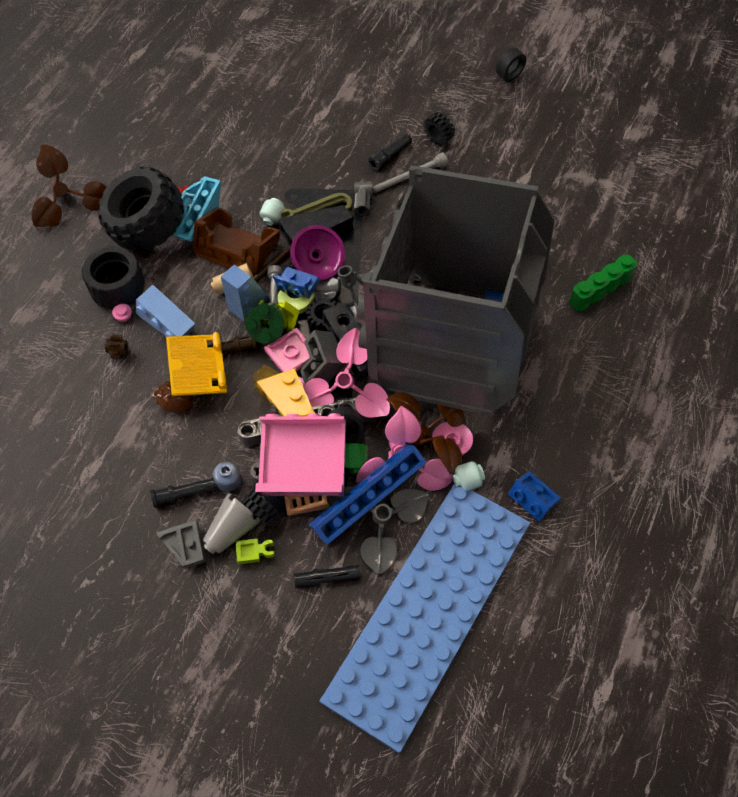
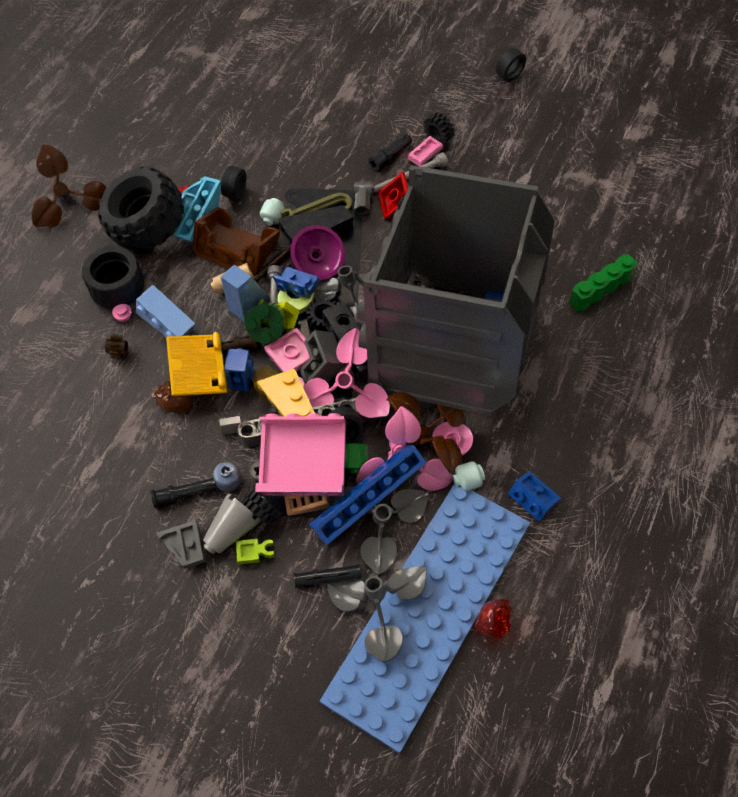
none -> light grey tile [219,416,241,435]
none -> black tyre [221,166,247,200]
none -> blue brick [224,348,256,391]
none -> dark grey plant [327,566,427,662]
none -> red slope [378,171,409,220]
none -> bright pink plate [408,136,443,166]
none -> clear red hair [474,599,512,639]

